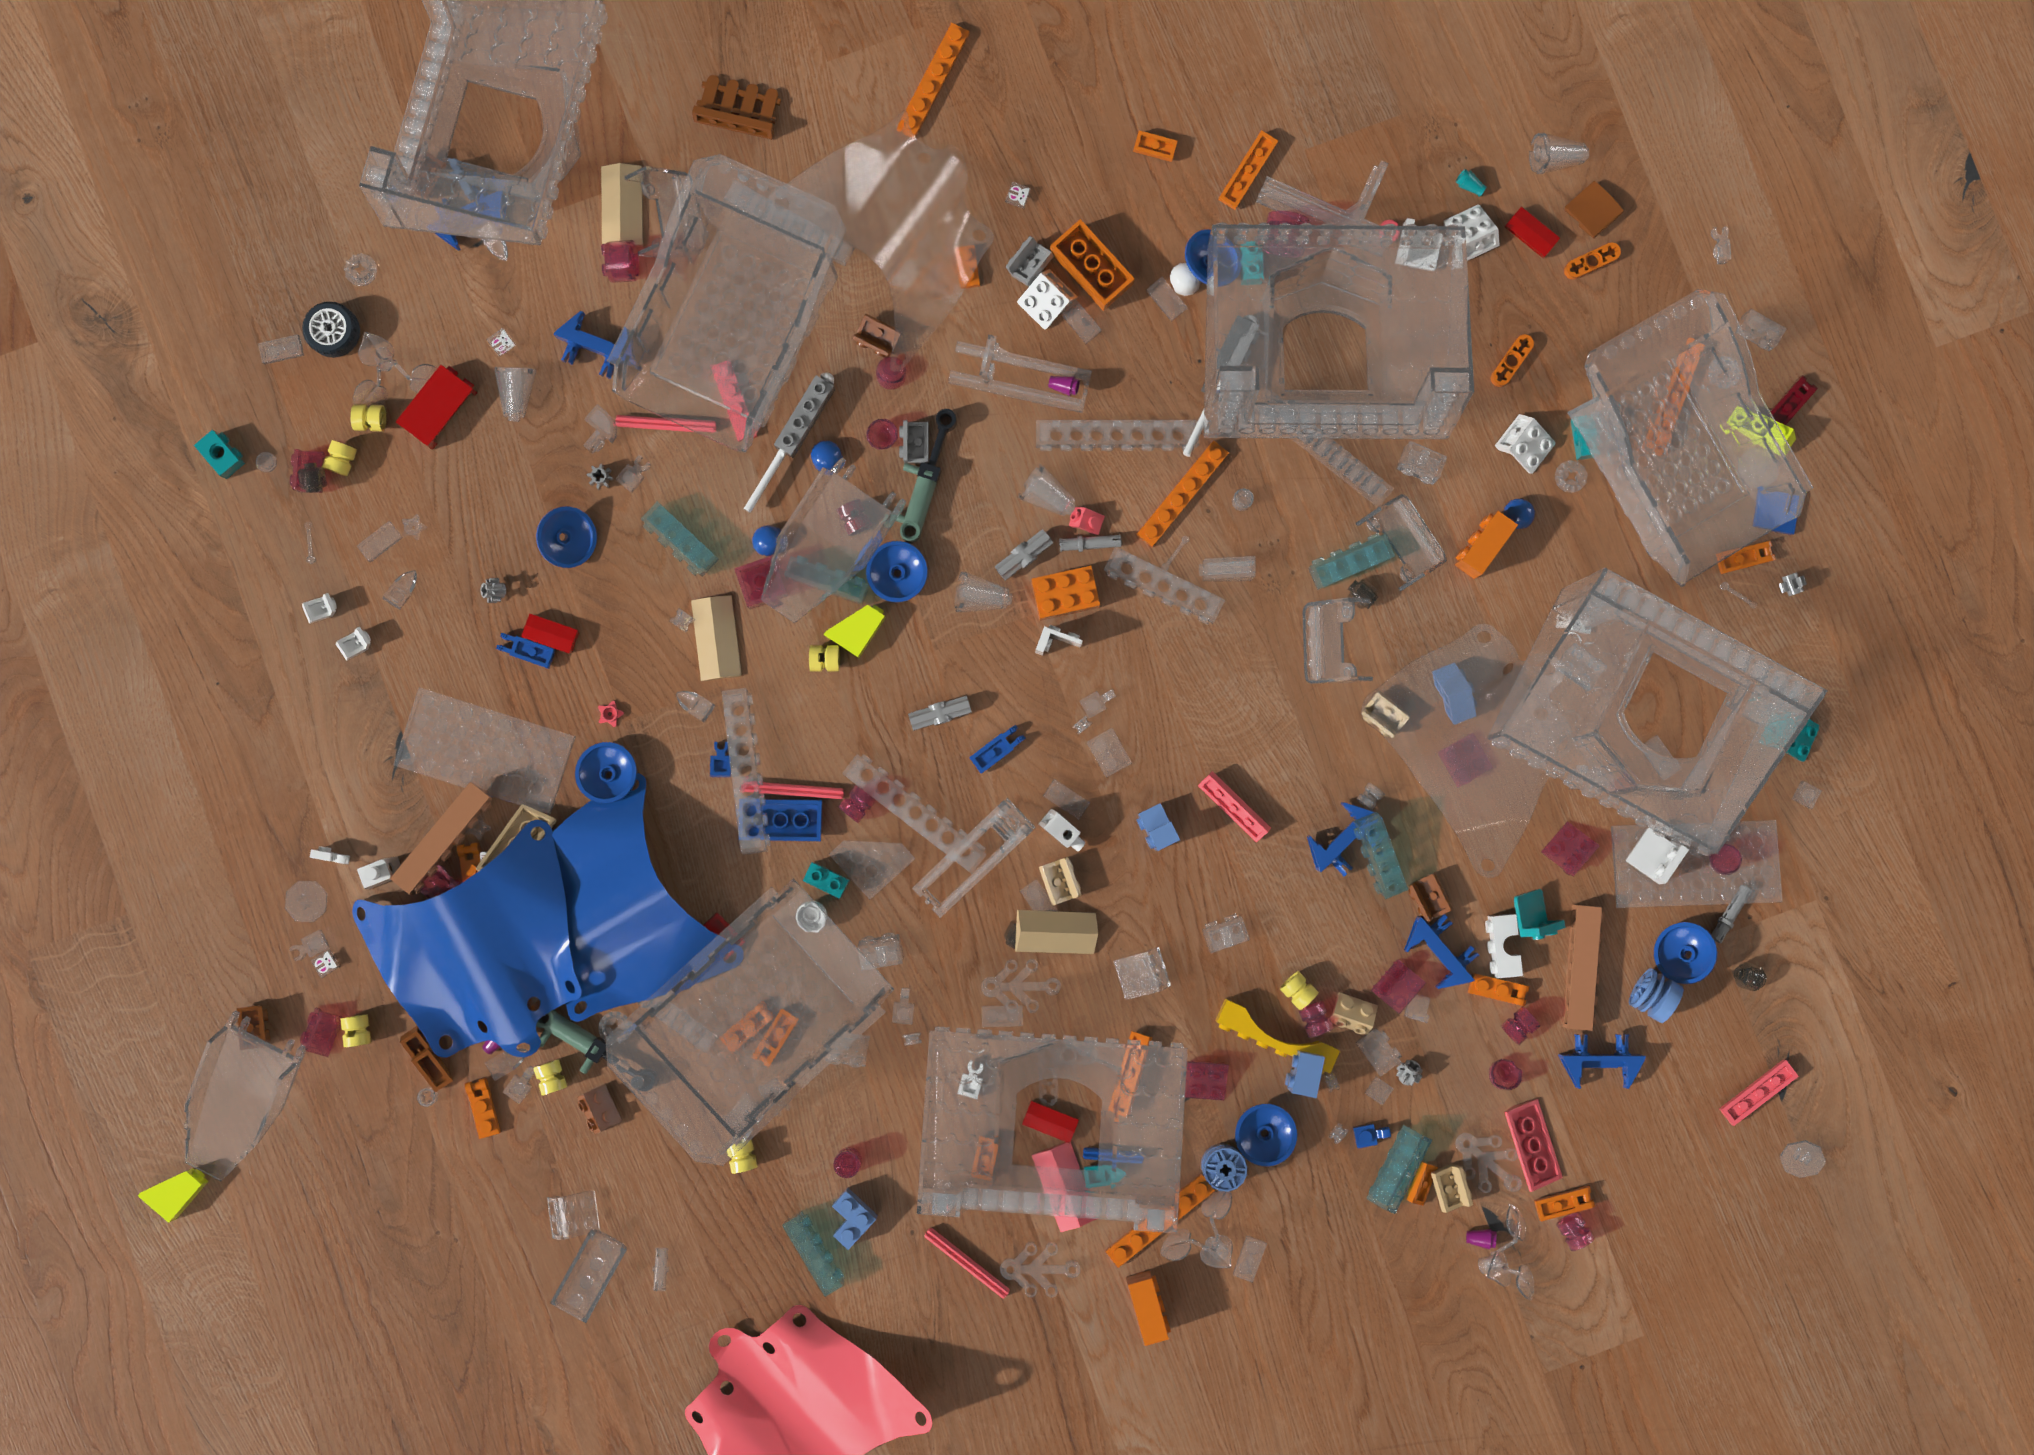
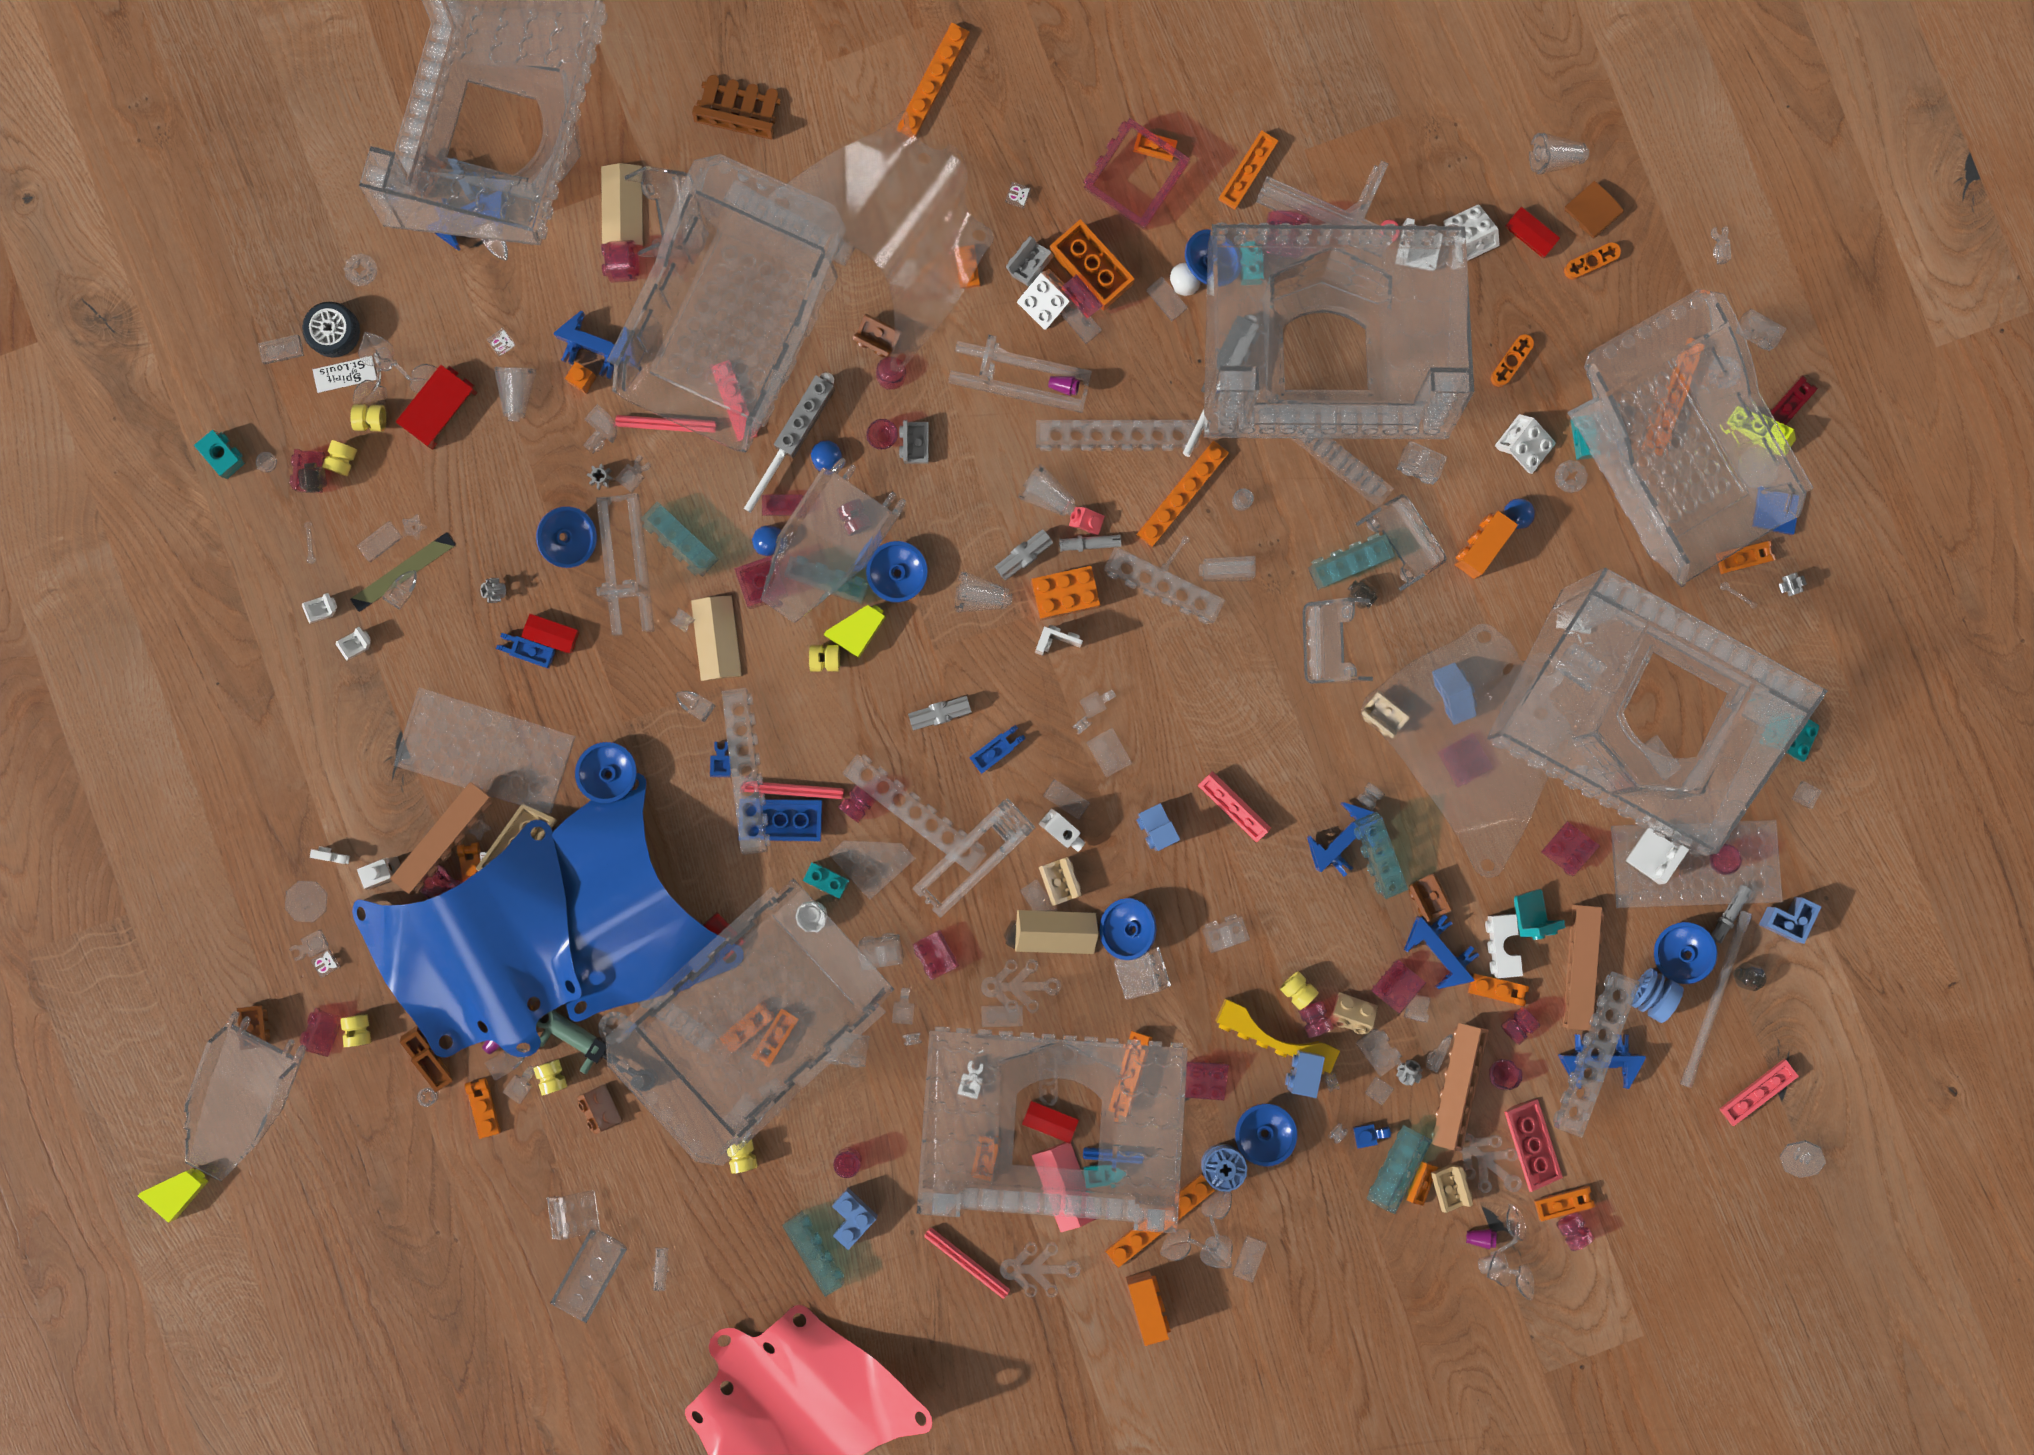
coral plate [598,701,624,727] -> none
sand green piece [888,409,957,543] -> none
teal cone [1455,169,1487,197] -> none
none -> white sticker [312,356,377,393]
none -> olive sticker [350,533,455,612]
none -> orange brick [565,362,597,394]
none -> clear piece [596,493,655,636]
none -> clear pink plate [762,495,803,516]
none -> clear pink bracket [913,930,959,980]
none -> clear pink plate [1061,274,1103,318]
none -> clear pink window [1083,118,1190,230]
none -> blue dish [1099,898,1157,960]
none -> clear plate [1426,1034,1453,1073]
none -> nougat brick [1431,1023,1489,1151]
none -> clear brick [1553,971,1640,1138]
none -> clear piece [1680,910,1753,1088]
none -> medium blue brick [1759,897,1821,944]

